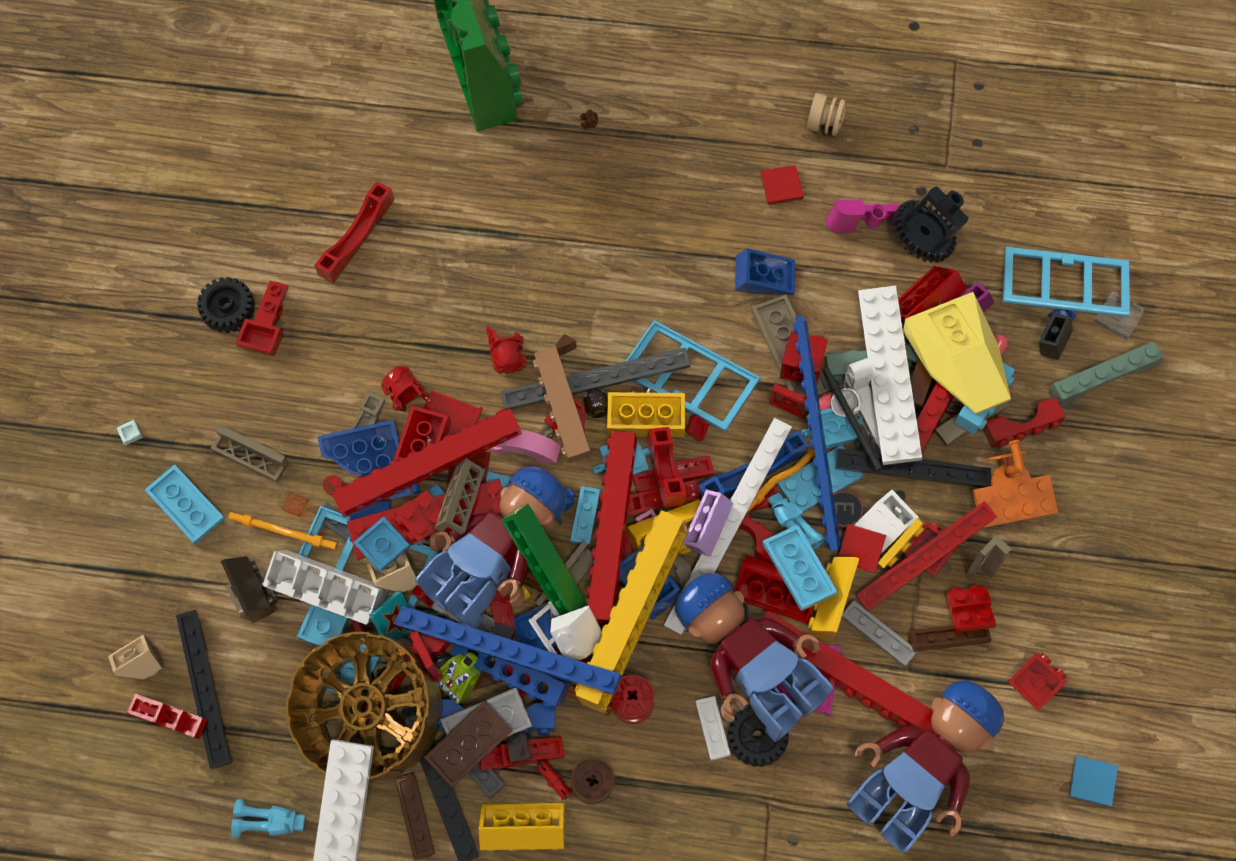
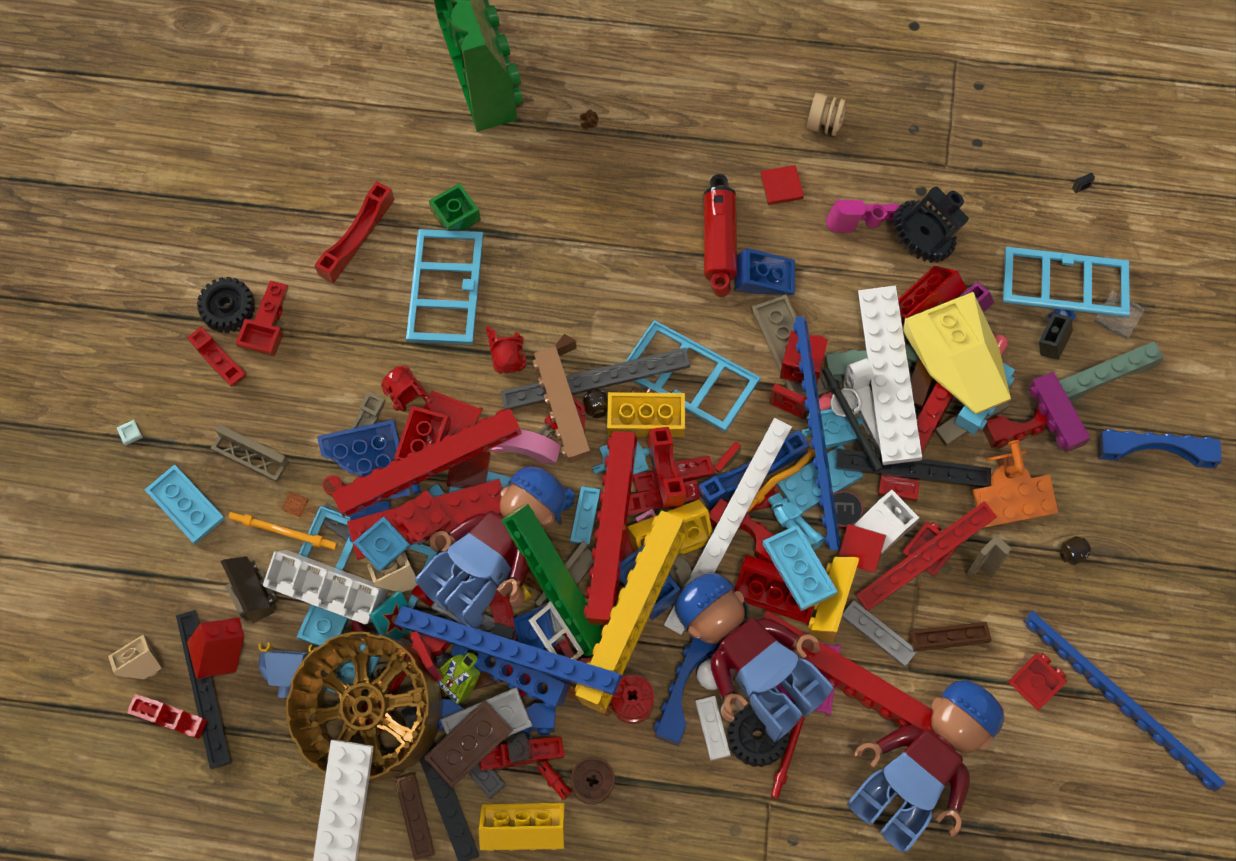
medium azure piece [231,799,305,839] -> none
dark tan fence [435,458,485,535] -> none
white slope [550,605,602,661] -> none
lavender brick [683,490,734,557] -> none
red plate [685,415,710,442] -> none
yellow plate [878,518,926,568] -> none
red plate [946,585,996,633] -> none
dark azure tile [1069,756,1118,807] -> none
none -> red slope [187,326,246,387]
none -> red slope [187,618,244,679]
none -> medium blue torso [258,642,320,698]
none -> medium azure door [406,229,484,345]
none -> green slope [429,183,481,229]
none -> blue arch [653,635,718,747]
none -> white hair [697,659,718,690]
none -> red piece [703,174,737,297]
none -> red tile [714,442,741,473]
none -> red bar [770,716,805,800]
none -> red plate [878,475,920,502]
none -> blue plate [1023,611,1226,792]
none -> magenta brick [1029,372,1090,453]
none -> dark brown head [1059,536,1091,565]
none -> black tile [1072,173,1095,193]
none -> blue arch [1098,429,1221,468]

